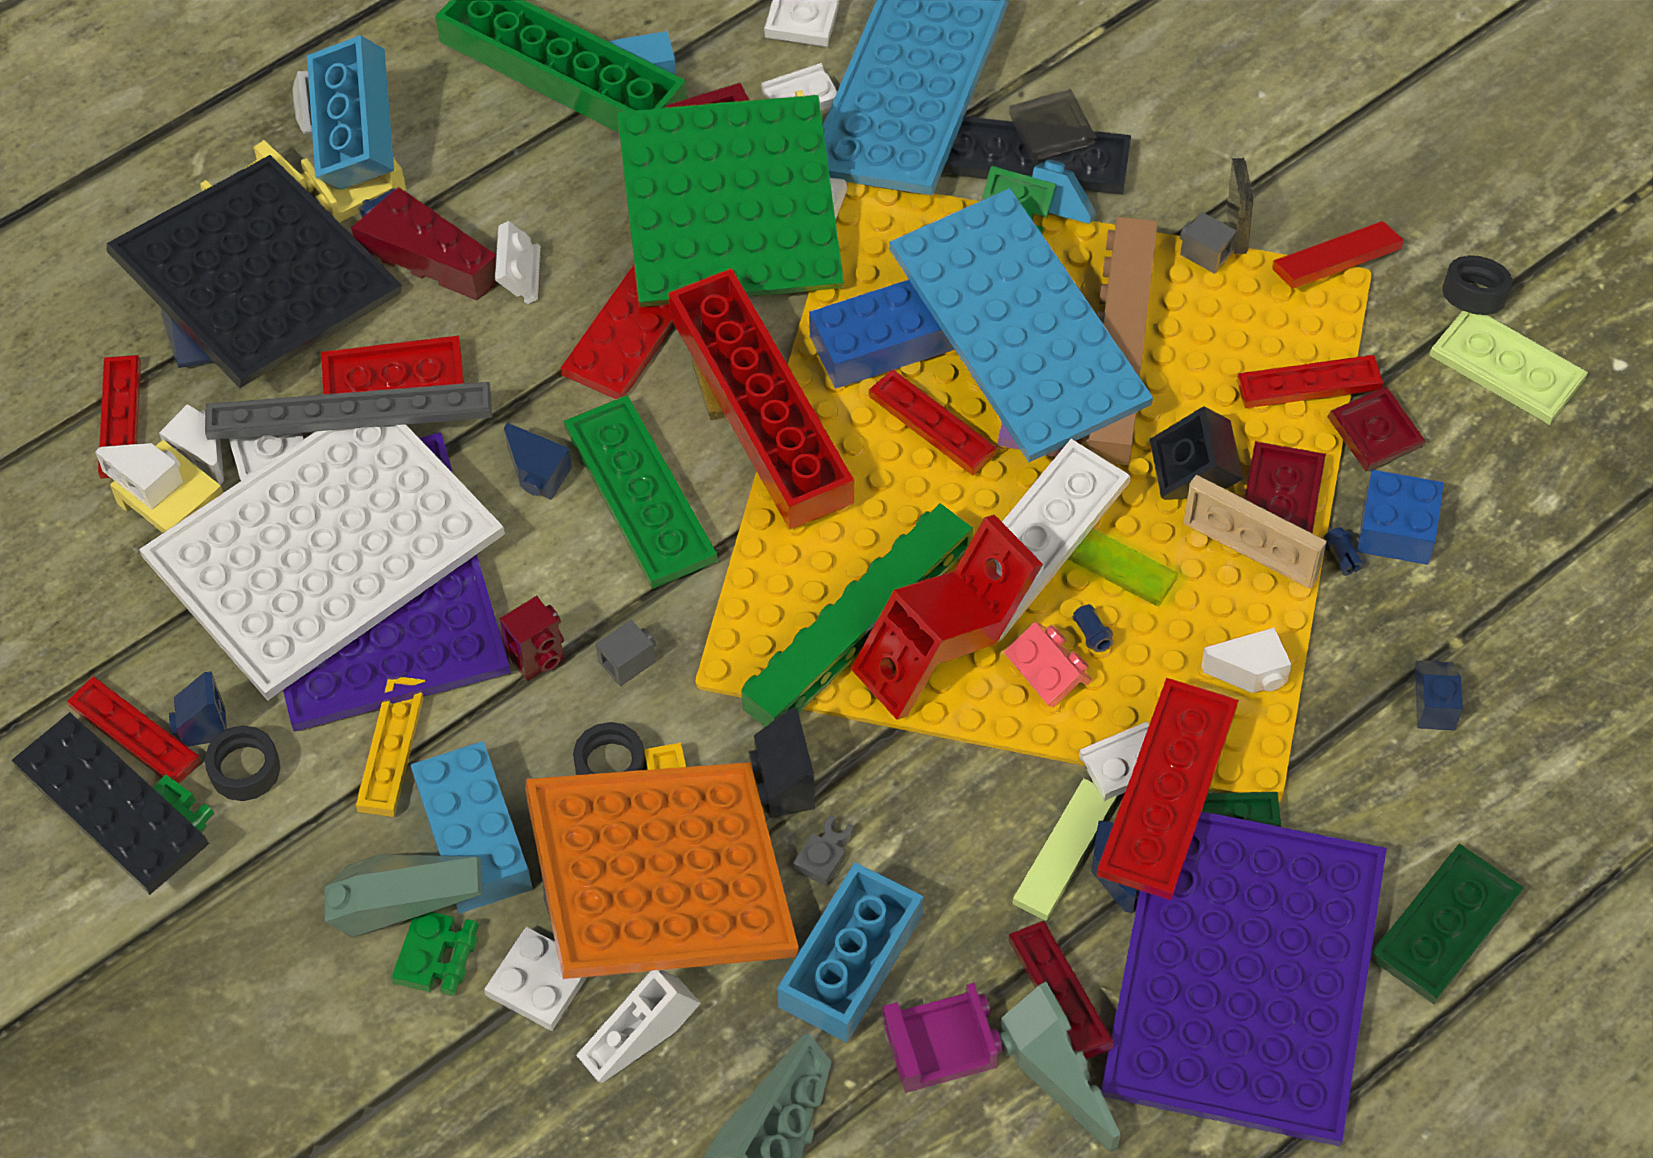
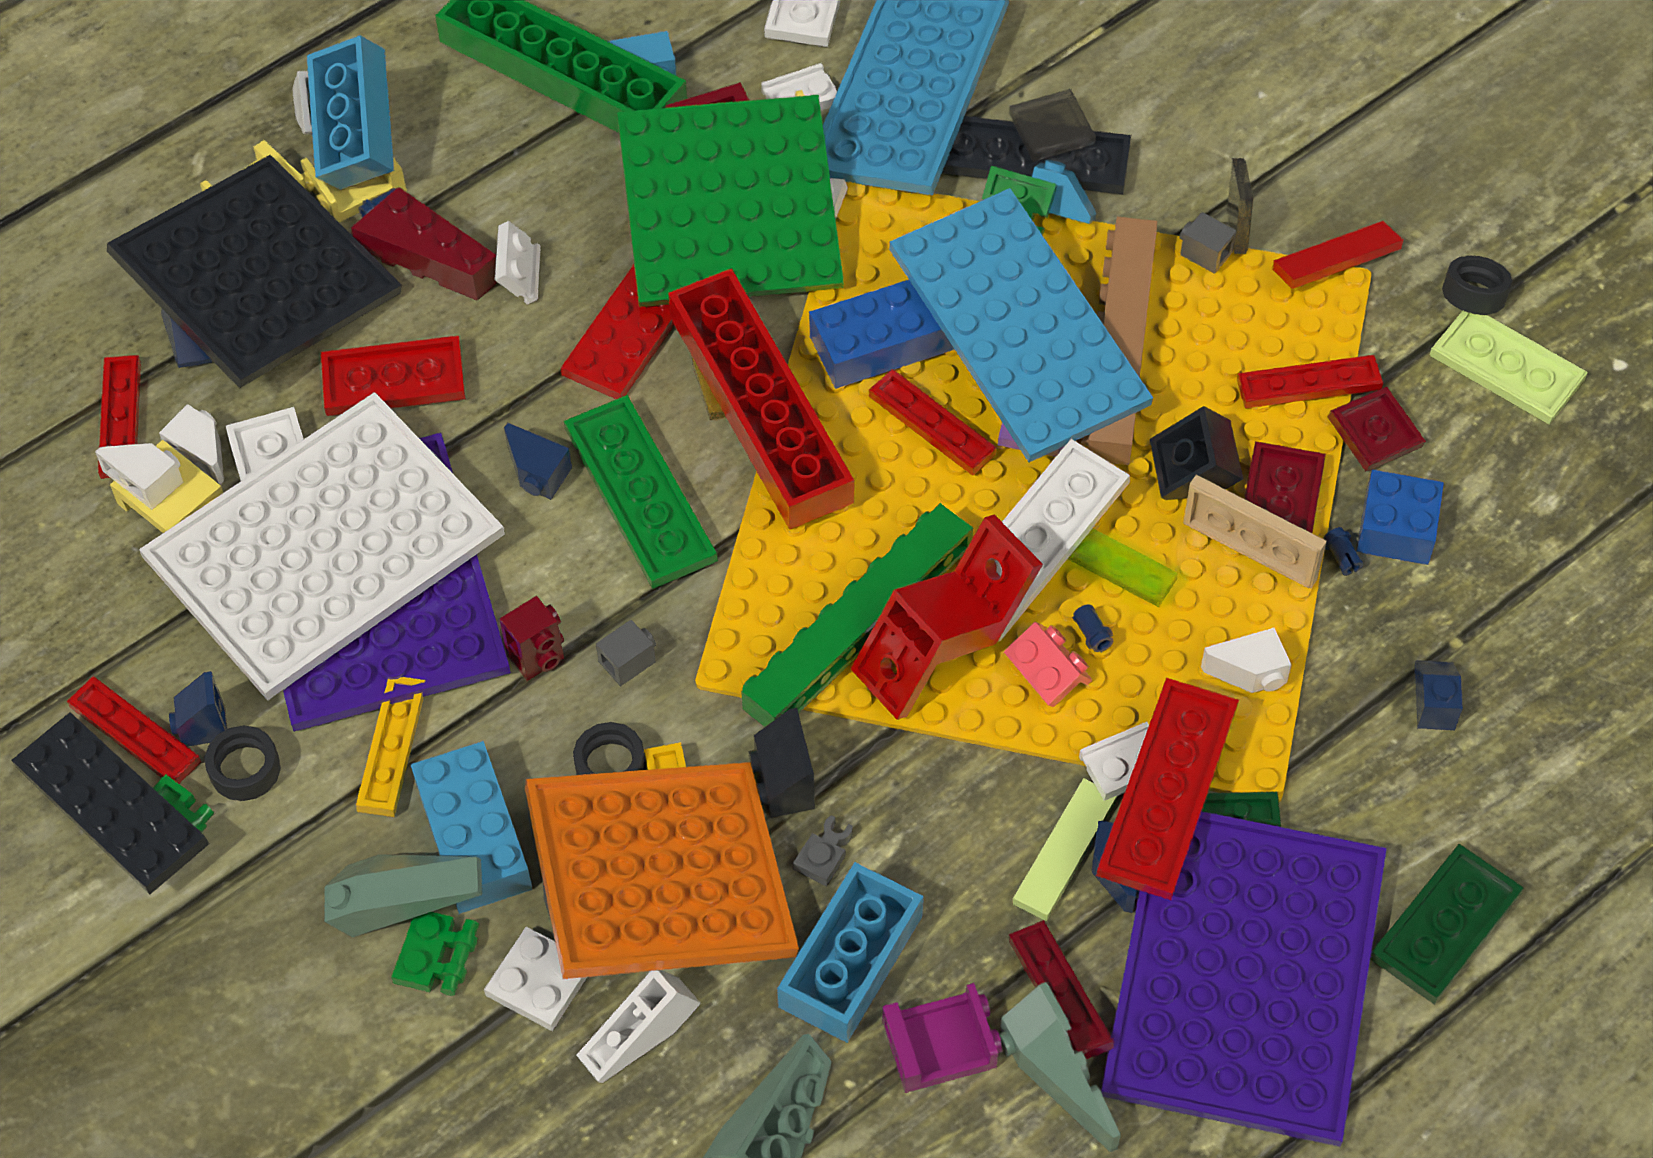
dark grey tile [205,382,492,440] -> none

